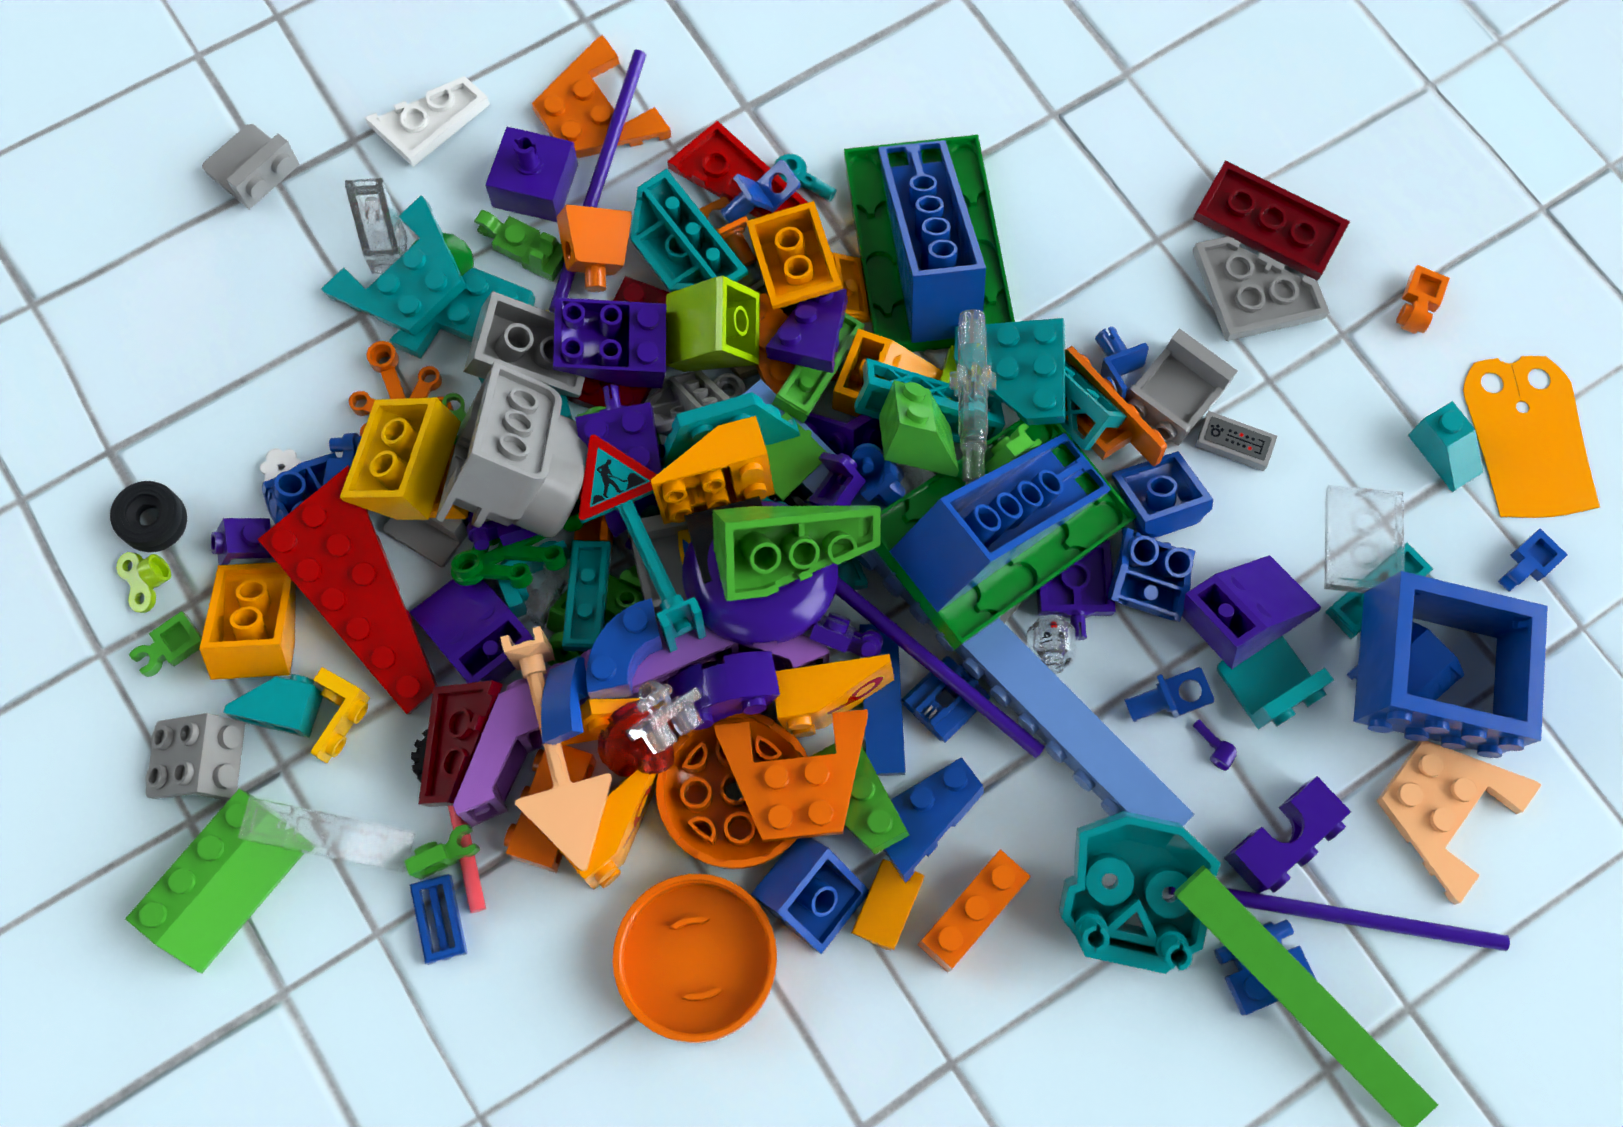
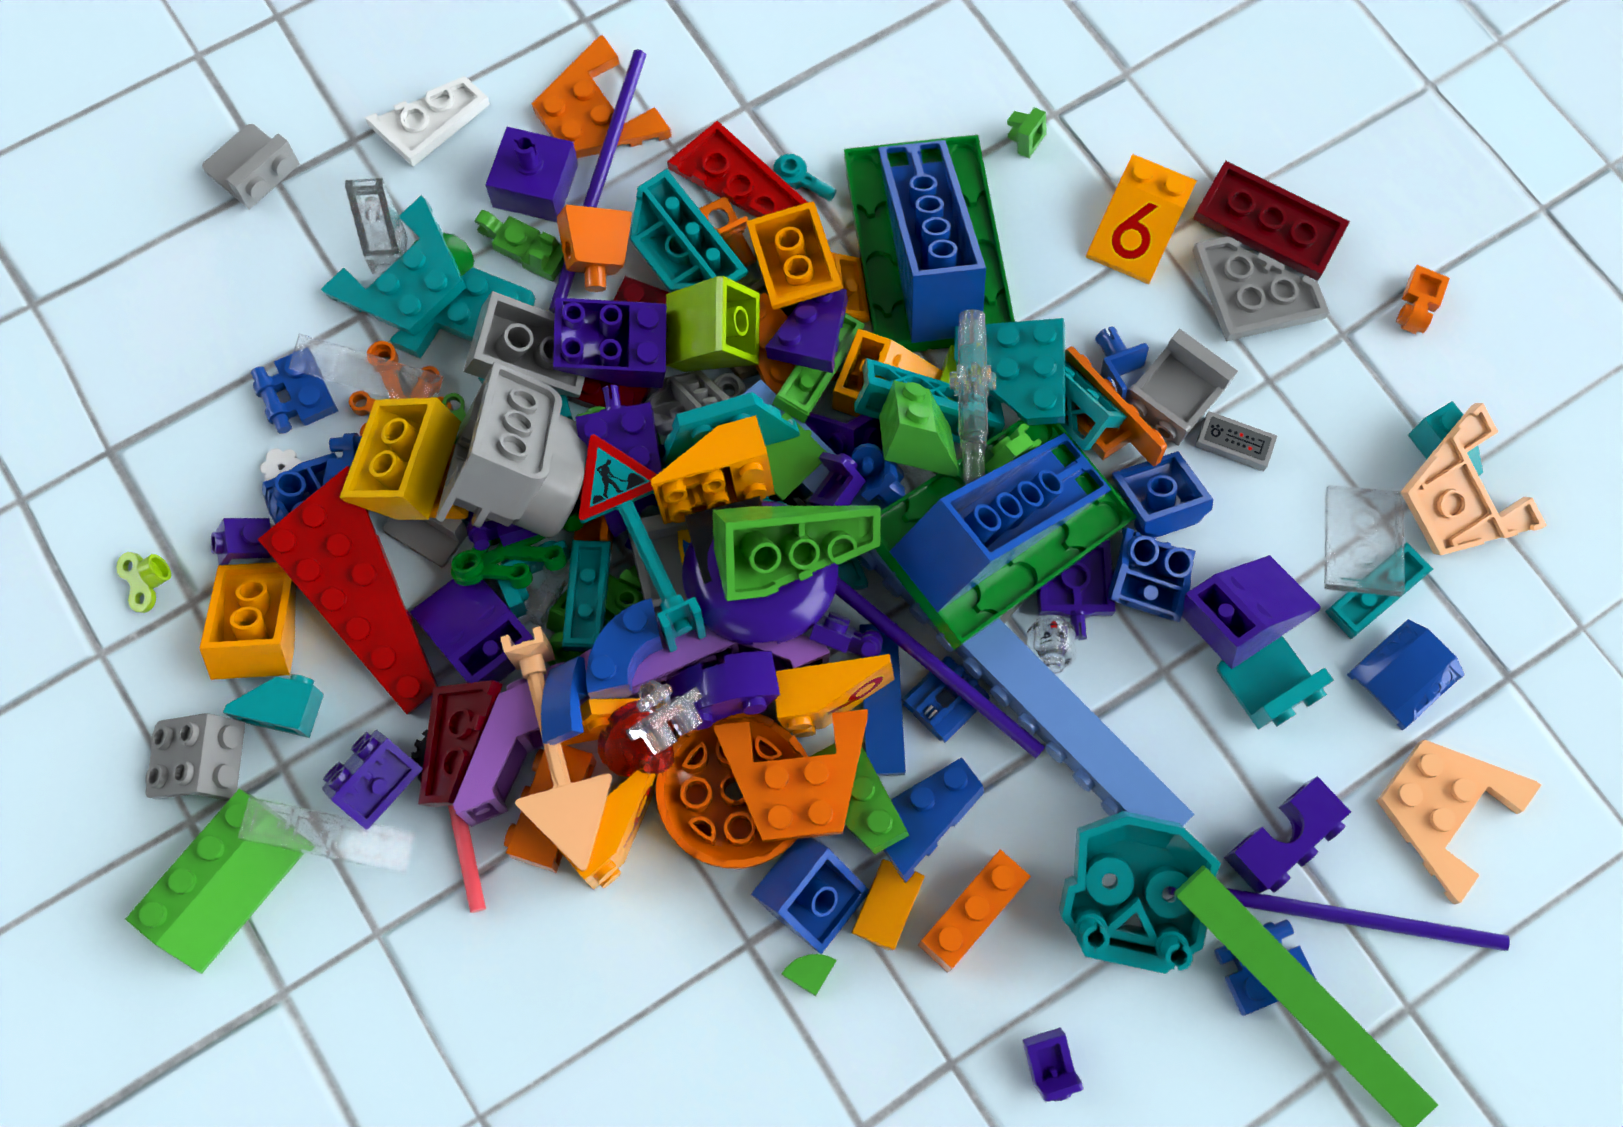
black tyre [110,481,187,552] -> none
bright green plate [129,611,202,677] -> none
yellow bracket [310,667,370,763] -> none
bright green plate [404,825,480,880] -> none
blue tile [410,874,468,965] -> none
orange piece [613,874,777,1043] -> none
blue bracket [721,160,801,223] -> none
blue bracket [1124,667,1215,722] -> none
dark purple hand [1193,719,1237,771] -> none
blue window [1353,571,1548,758] -> none
light orange piece [1463,356,1600,518] -> none
blue plate [1498,528,1568,592] -> none
none -> blue plate [251,347,339,434]
none -> clear slope [289,333,444,399]
none -> dark purple bracket [322,730,423,830]
none -> bright green tile [781,954,837,997]
none -> bright green tile [1007,107,1046,158]
none -> dark purple bracket [1022,1027,1083,1102]
none -> light orange slope [1085,154,1197,284]
none -> light nougat wing [1400,403,1547,555]

